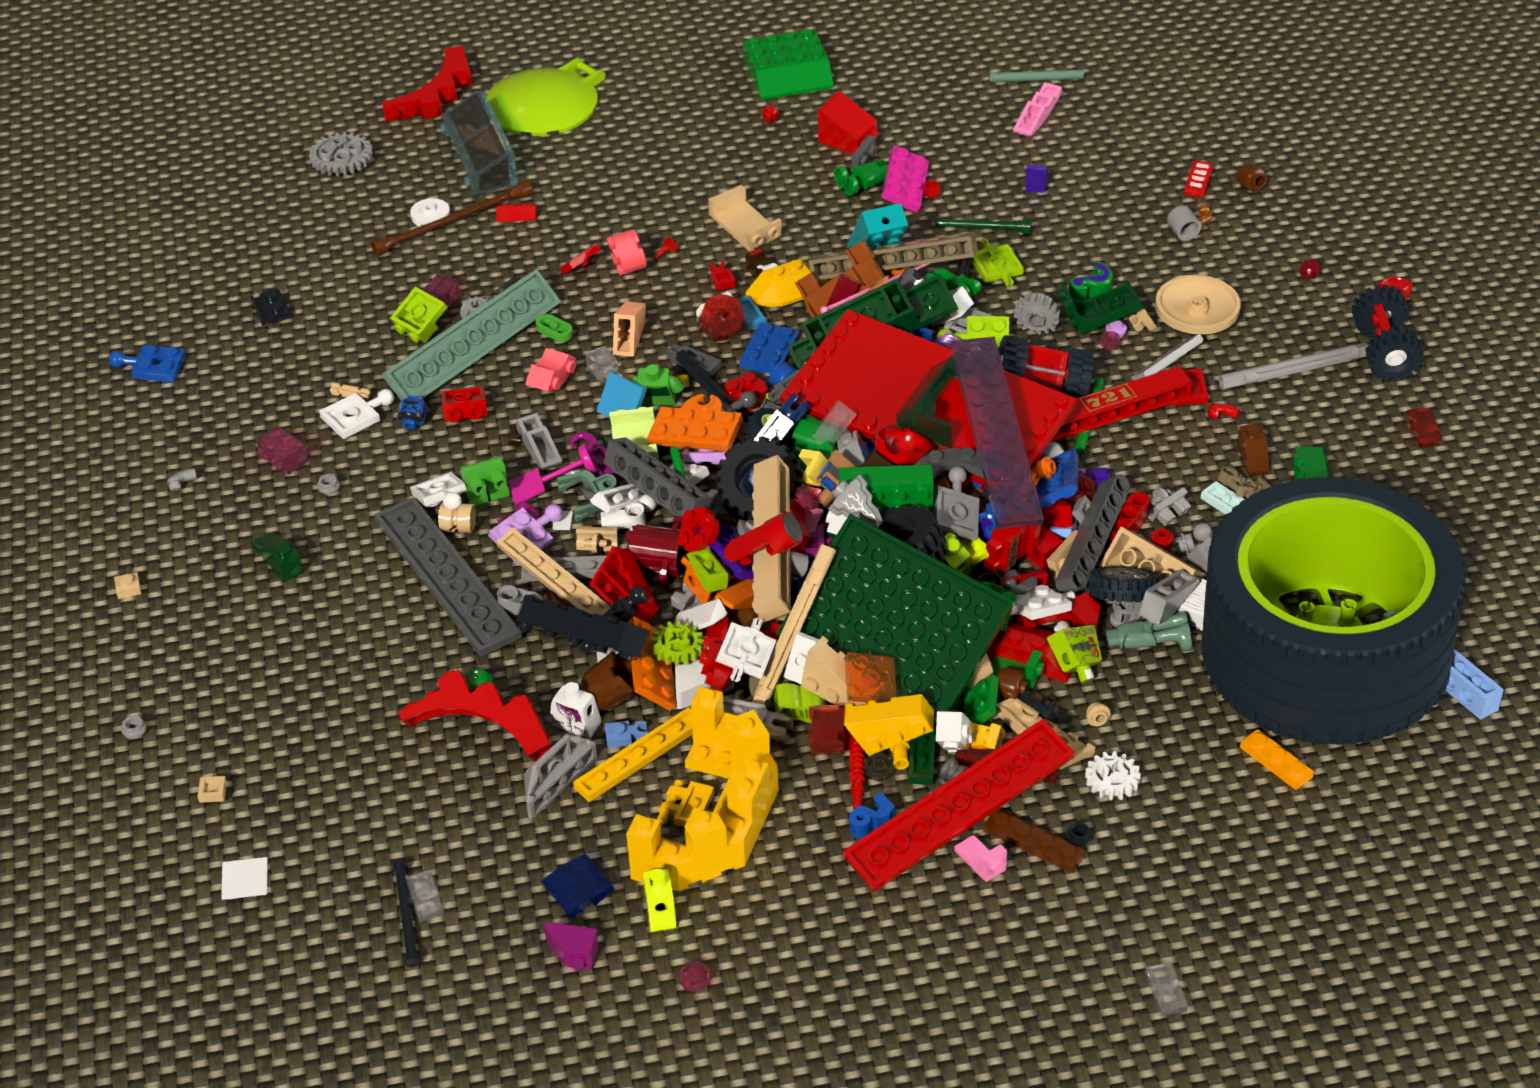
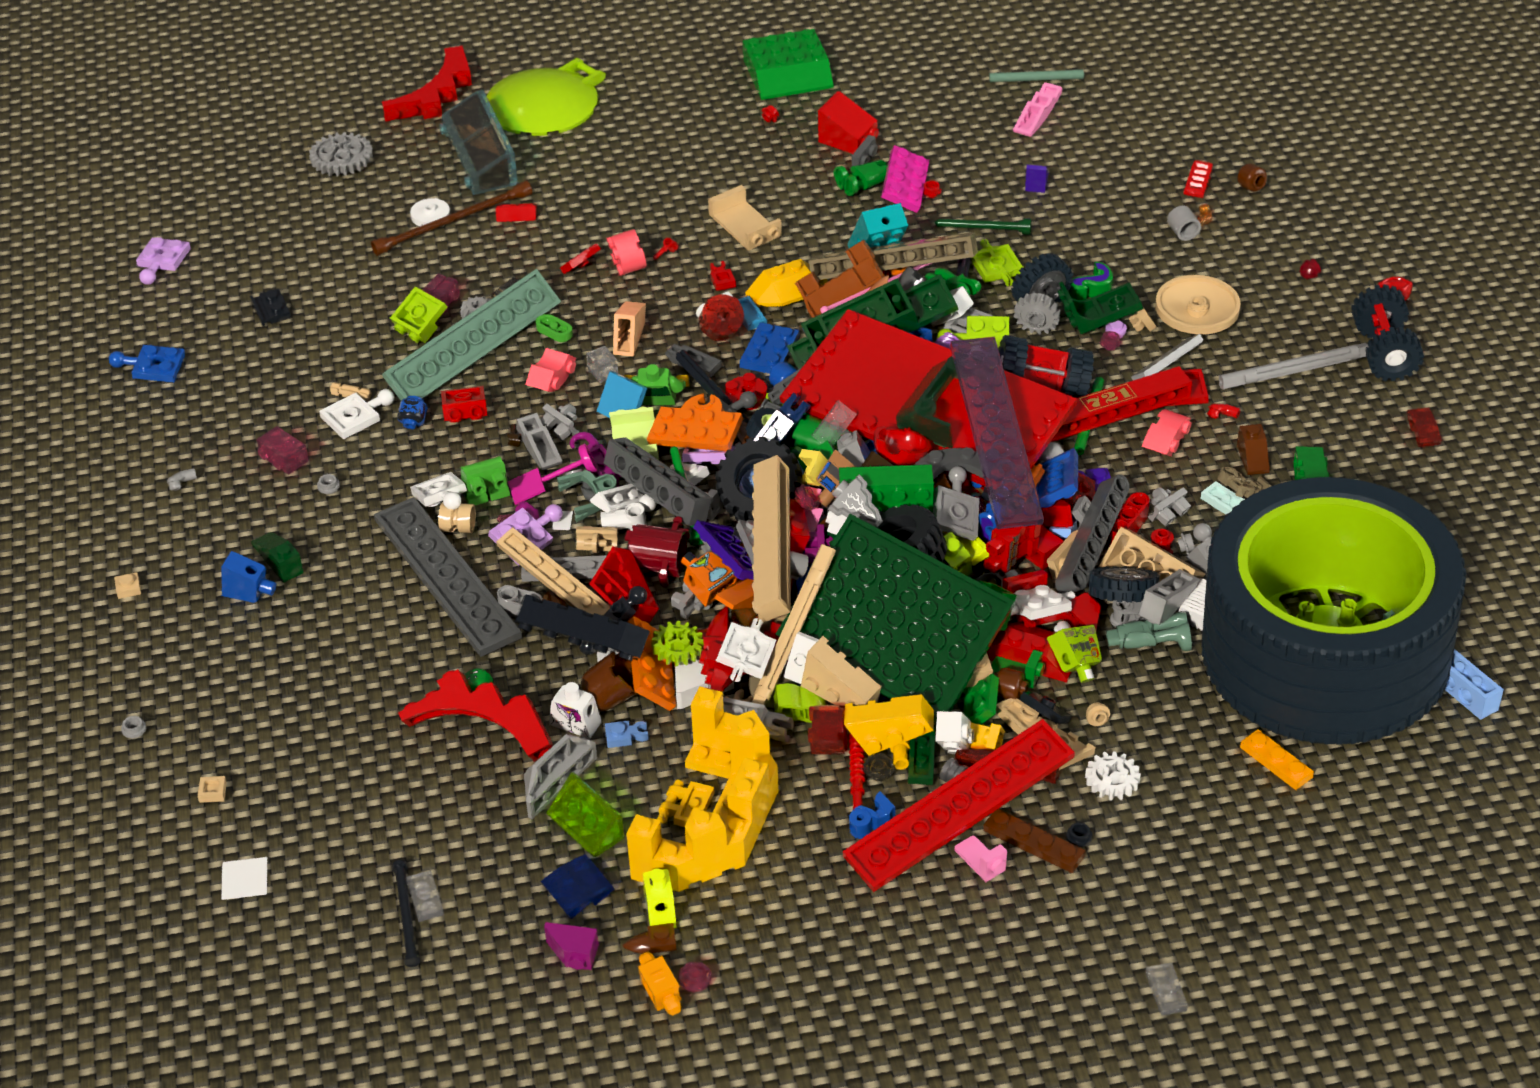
yellow plate [573,707,693,802] -> none
white slope [673,599,727,630] -> none
red plate [678,507,719,552] -> none
lime slope [687,549,729,592] -> none
red piece [724,511,803,566] -> none
dark brown leg [746,247,778,279] -> none
dark red tile [826,273,861,307] -> none
clear orange plate [845,652,897,703] -> none
dark grey arm [1003,577,1037,594] -> none
orange plate [1036,457,1056,479] -> none
none -> lavender plate [136,237,191,285]
none -> blue torso [221,551,277,603]
none -> light grey hips [540,403,579,441]
none -> clear neon green slope [546,772,624,857]
none -> reddish brown plate [623,923,677,954]
none -> light orange piece [638,952,682,1015]
none -> black wheel [1011,253,1073,303]
none -> coral brick [1142,409,1191,457]

